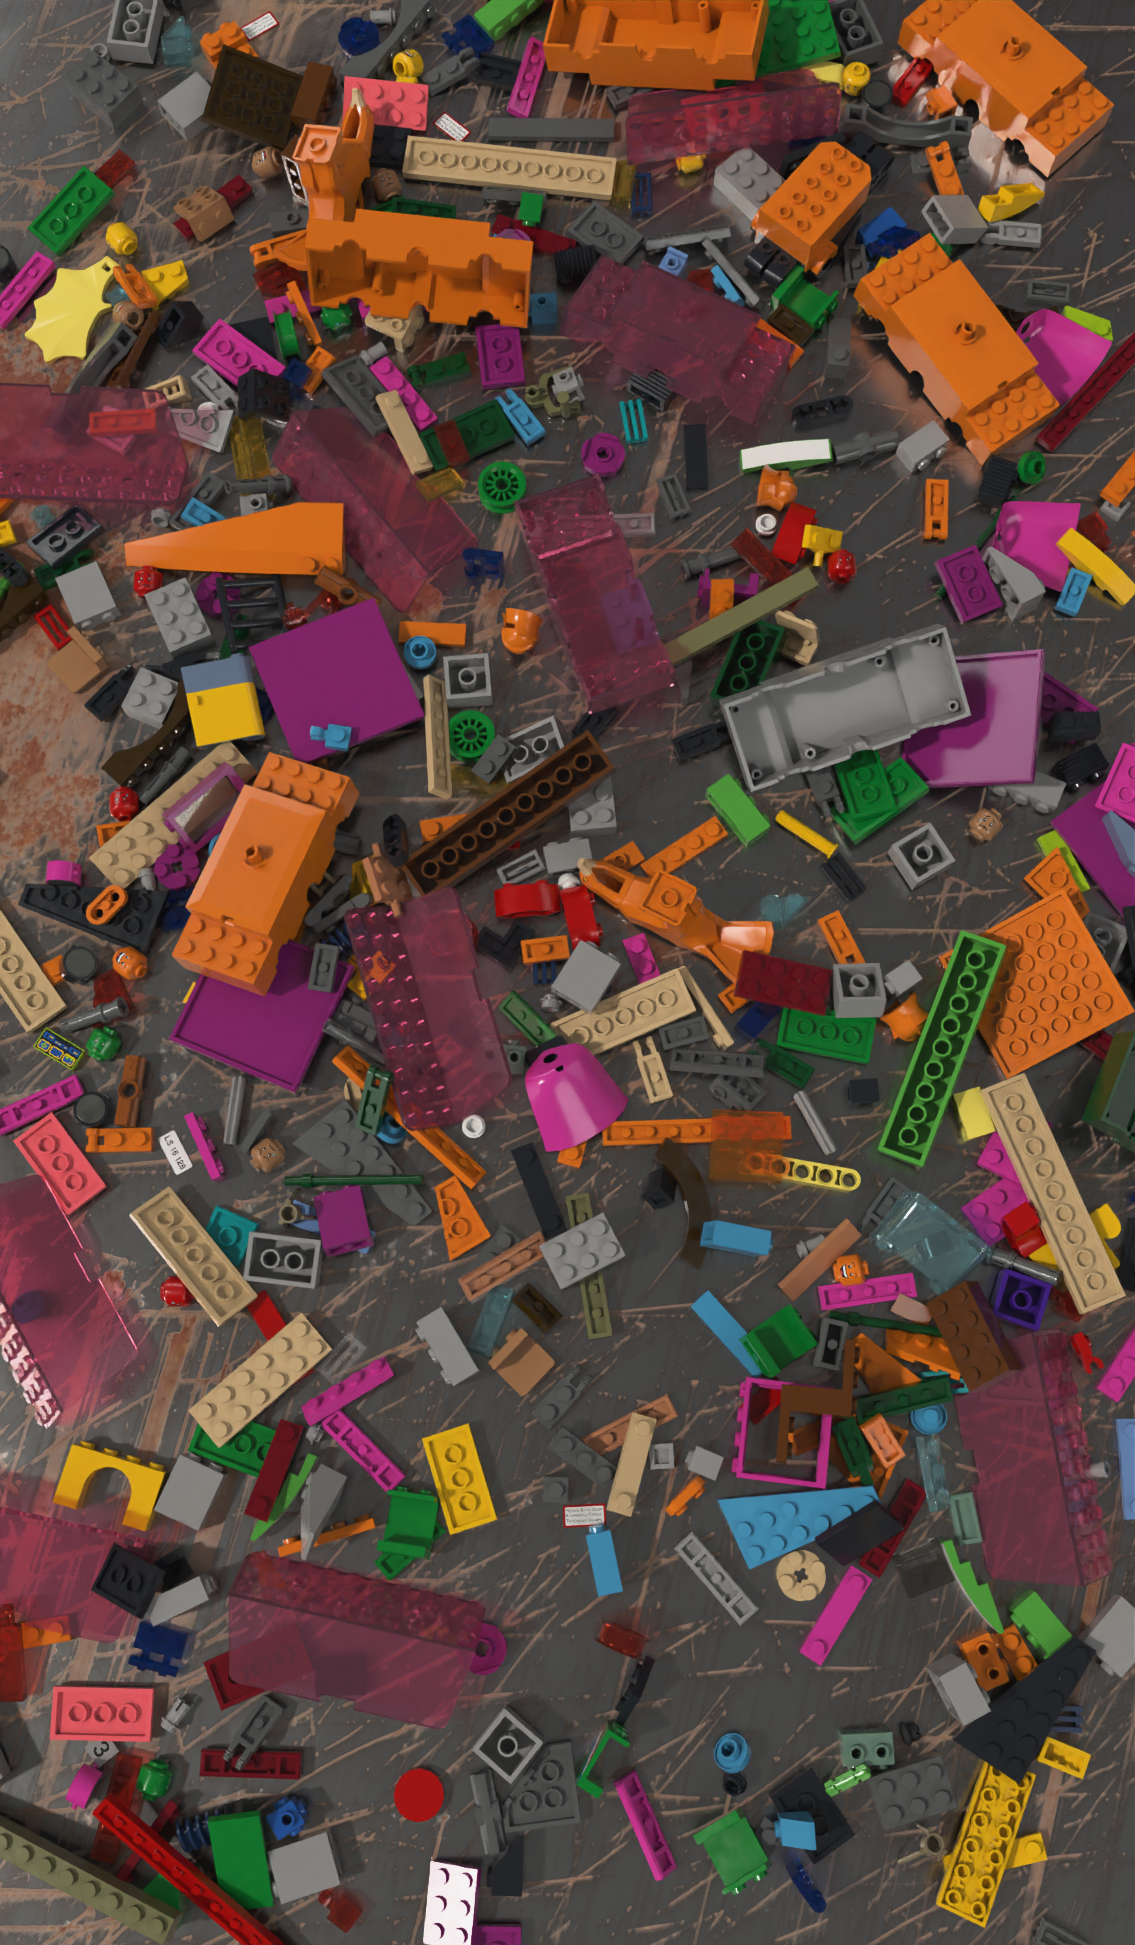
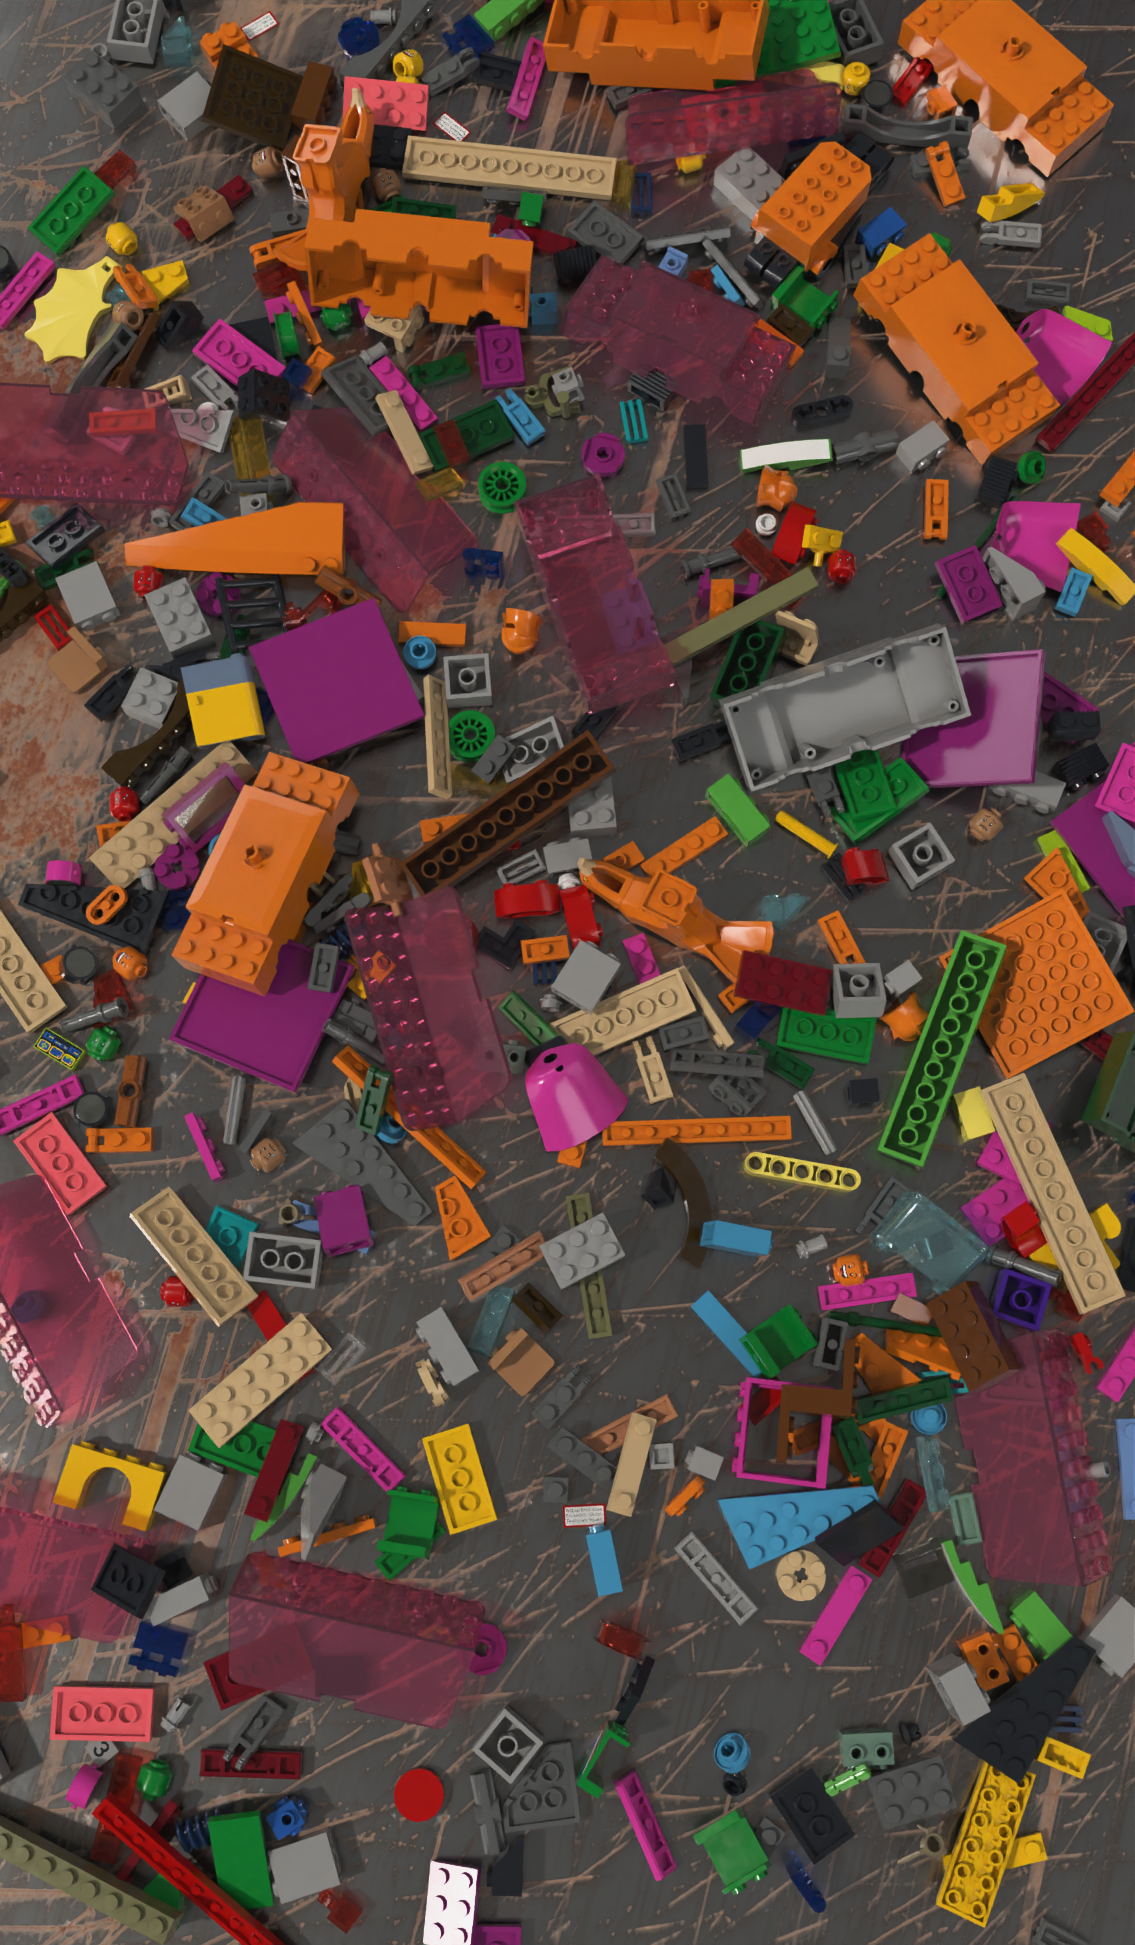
white sticker [158,1130,193,1175] -> none
dark green bar [284,1174,424,1188] -> none
dark pink plate [301,1355,394,1426] -> none
dark azure plate [310,724,352,752] -> none
black beam [383,814,409,867] -> none
white plate [462,1115,486,1138] -> none
dark grey tile [488,118,614,142] -> none
black plate [511,1142,567,1239] -> none
clear orange plate [709,1110,783,1184] -> none
dark azure slope [774,1811,816,1850] -> none
nougat tile [778,1218,862,1302] -> none
orange plate [859,1413,906,1469] -> none
clear blue plate [866,225,921,259] -> none
light grey brick [921,195,988,244] -> none
none -> tan plate [415,1359,449,1407]
none -> red brick [841,847,889,886]

